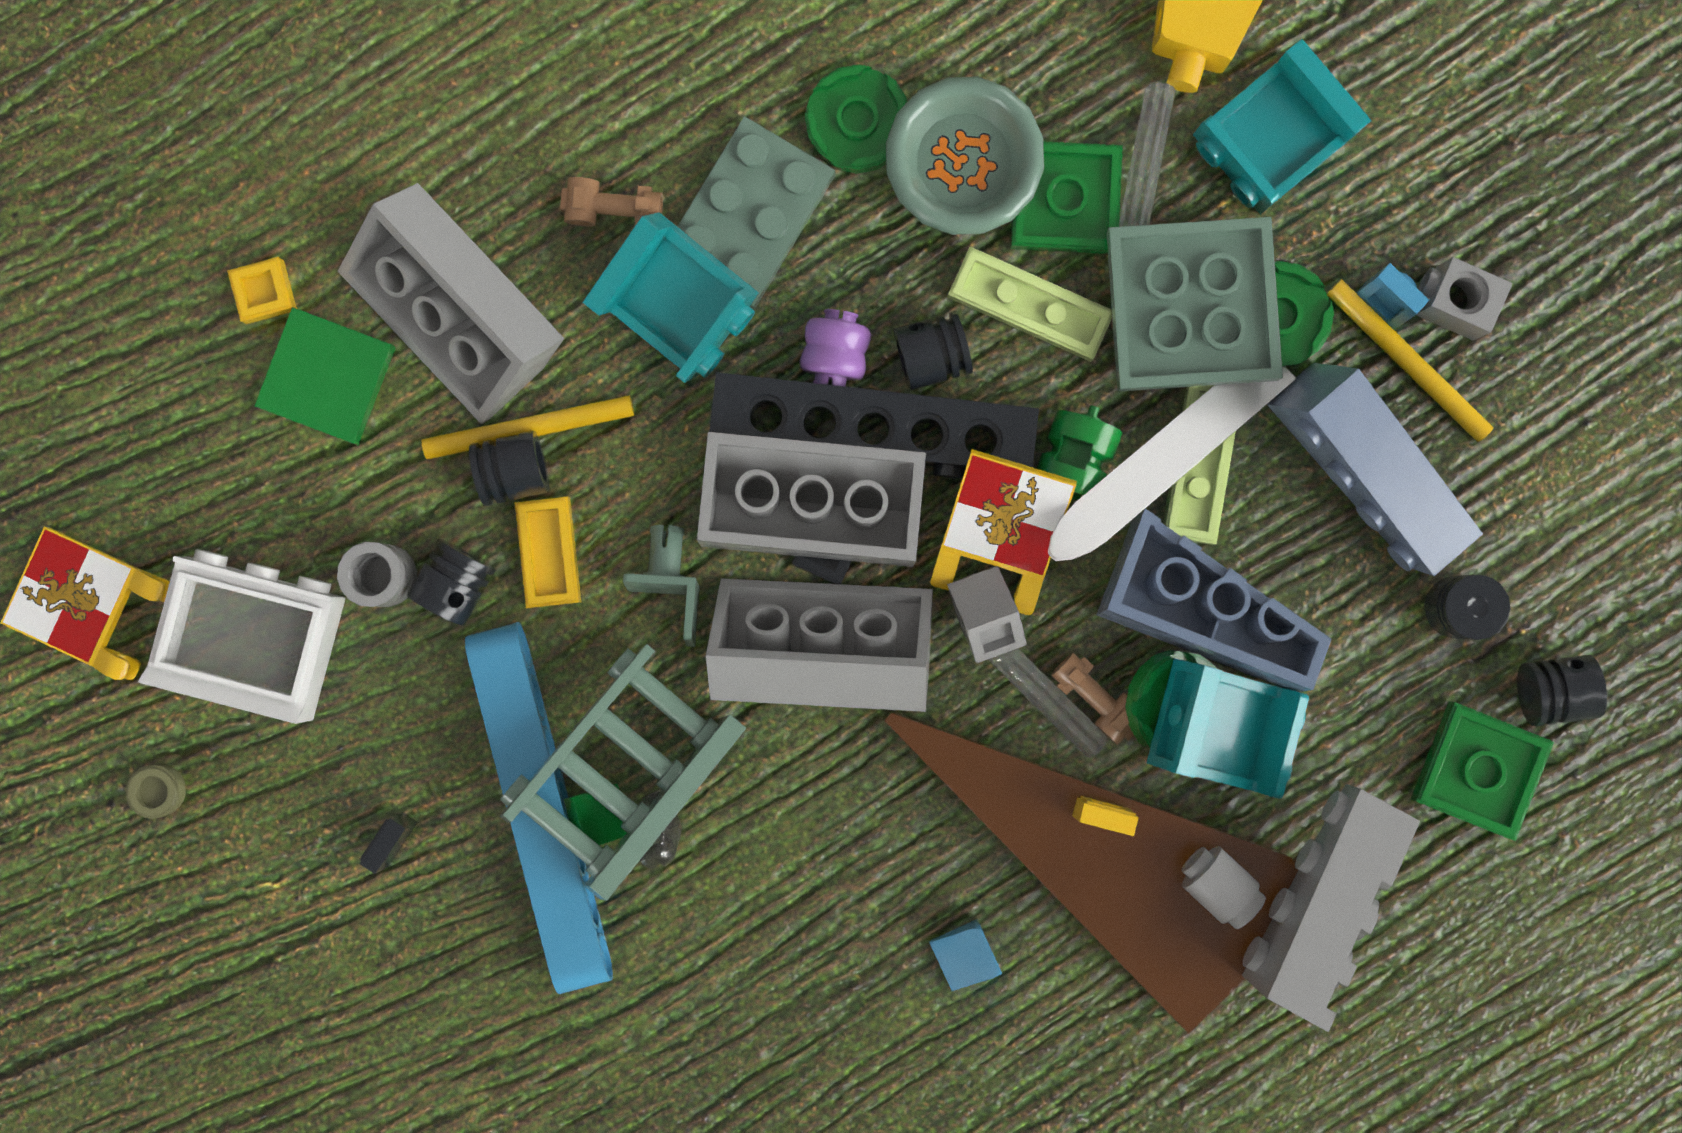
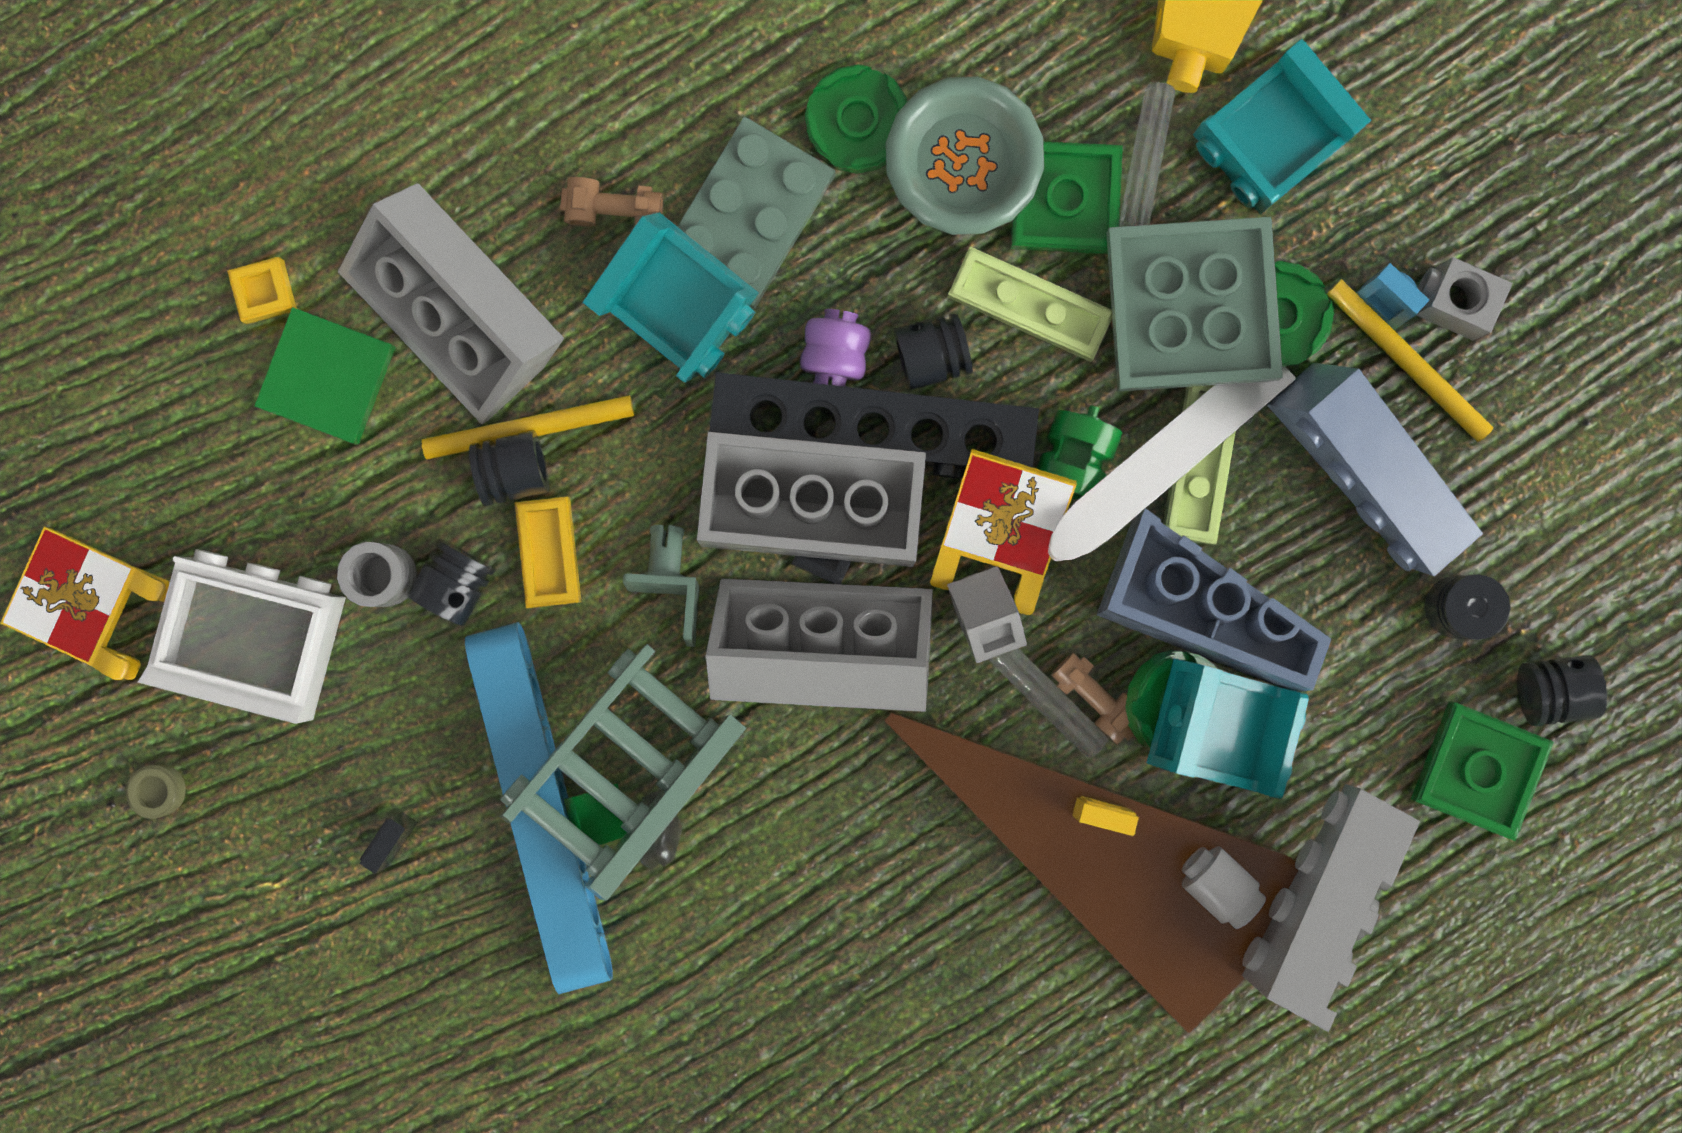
dark azure slope [929,919,1002,991] -> none

